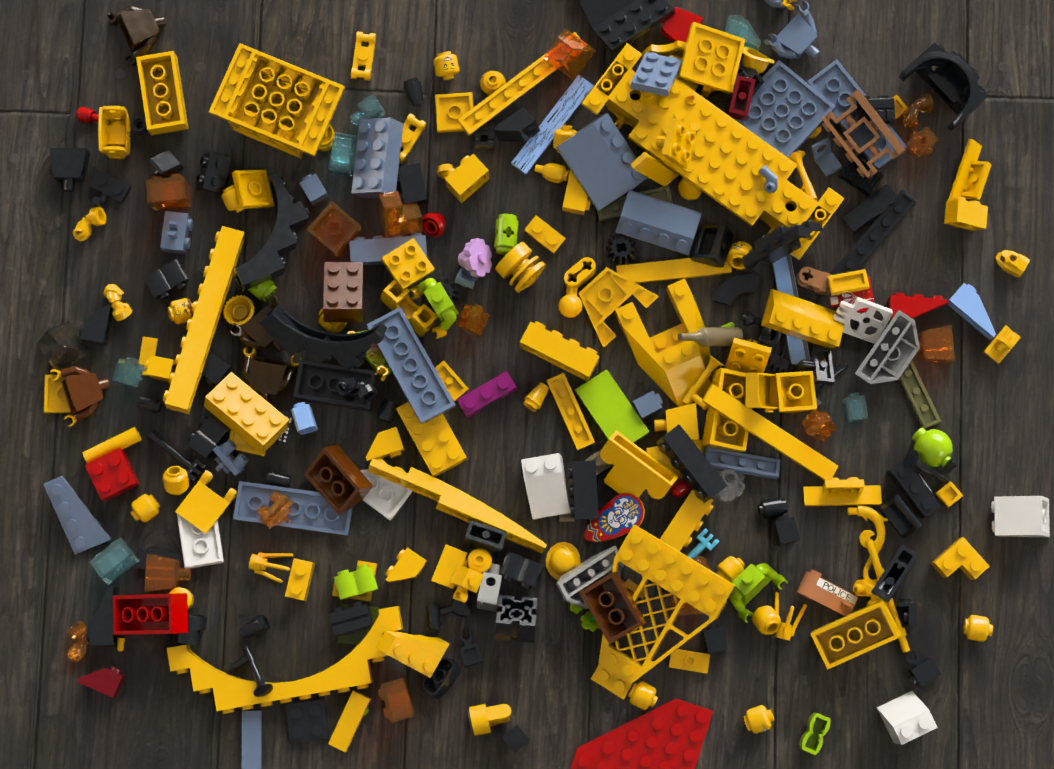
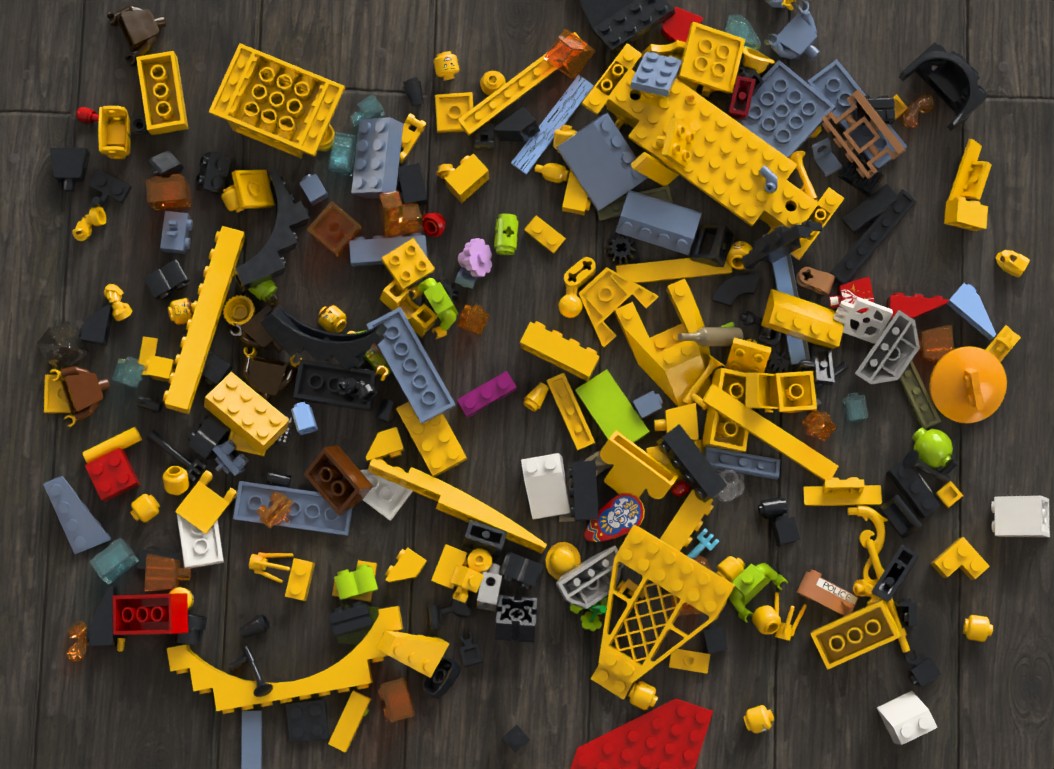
dark red slope [77,666,126,698] -> none
brick [323,262,363,322] -> none
yellow plate [351,31,376,81] -> none
yellow plate [435,360,469,402] -> none
yellow piece [468,704,511,736] -> none
yellow wheel [495,242,546,293] -> none
reddish brown slope [580,572,647,644] -> none
yellow head [678,178,703,200] -> none
lime brick [799,712,830,755] -> none
yellow tile [827,269,870,296] -> none
clear orange brick [906,126,939,159] -> none
none -> light orange bracket [929,346,1007,423]

